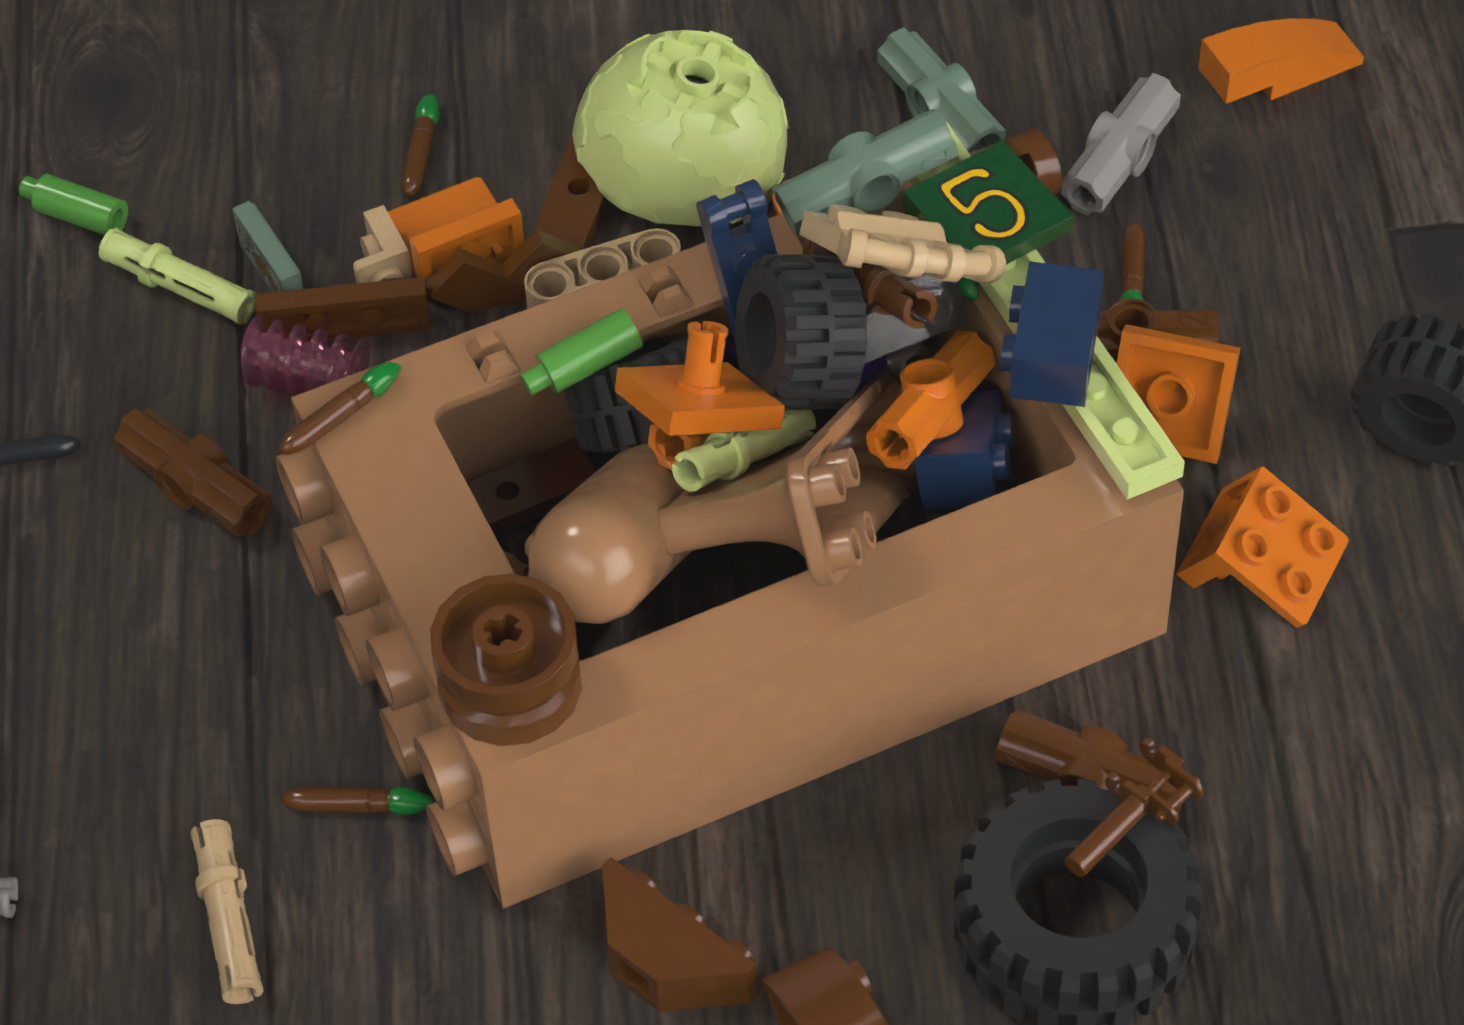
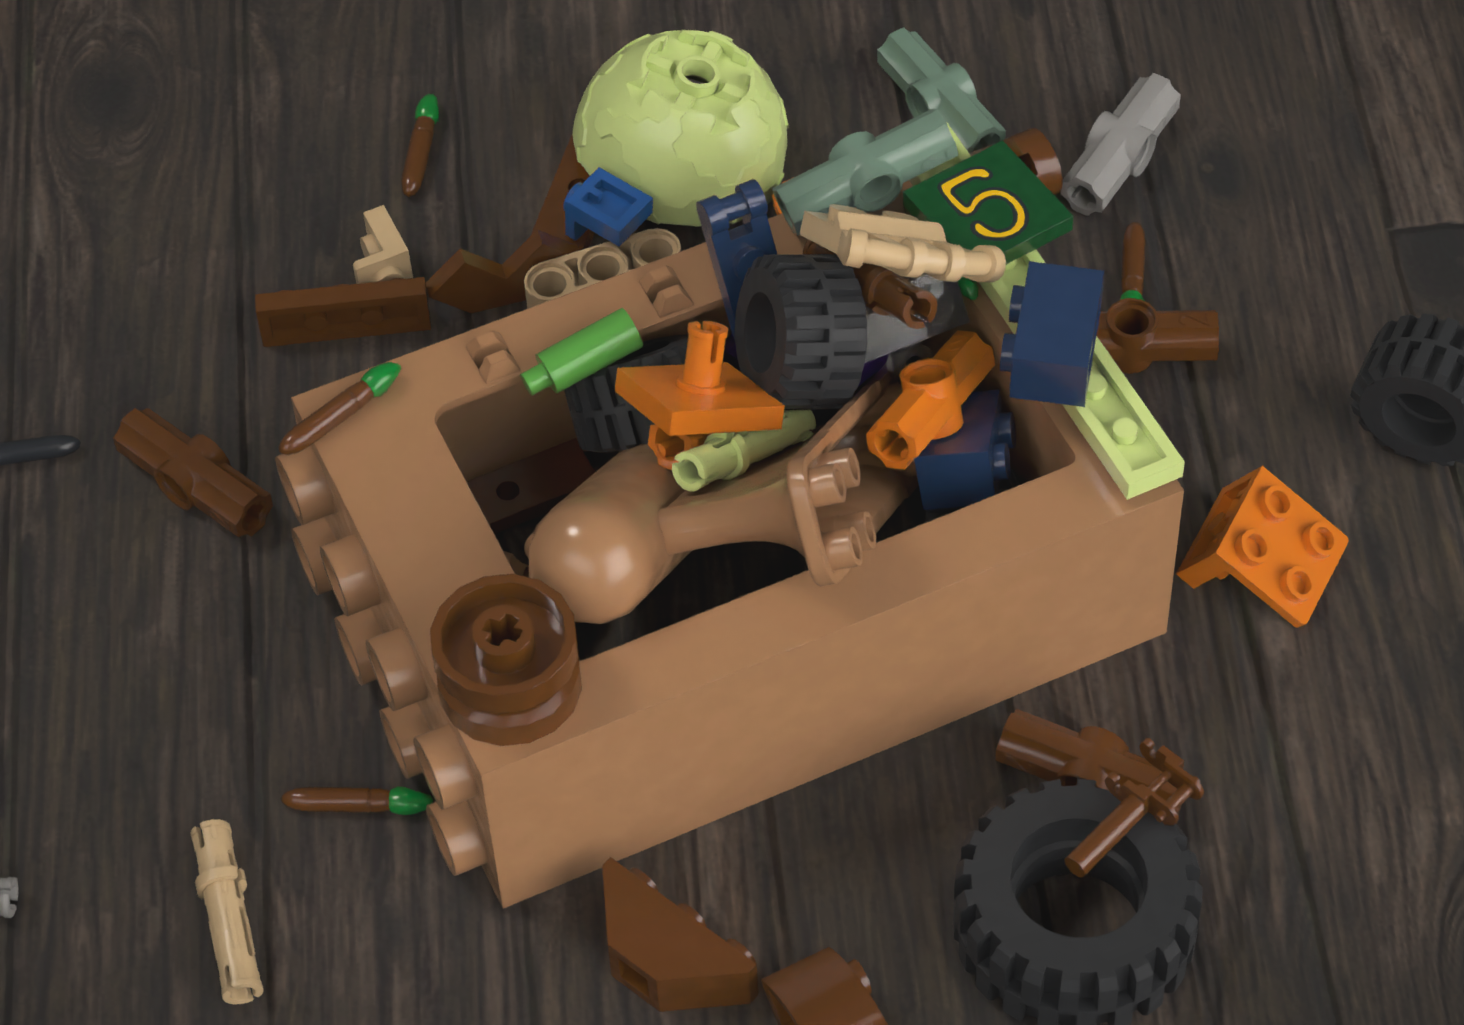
bright green cylinder [19,174,128,235] -> none
yellowish green pin [98,227,256,325] -> none
sand green tile [232,200,304,292] -> none
clear pink piece [241,315,370,396] -> none
orange bracket [388,177,525,296] -> none
orange tile [1116,324,1241,464] -> none
orange slope [1198,18,1364,104] -> none
none -> blue bracket [563,167,653,247]

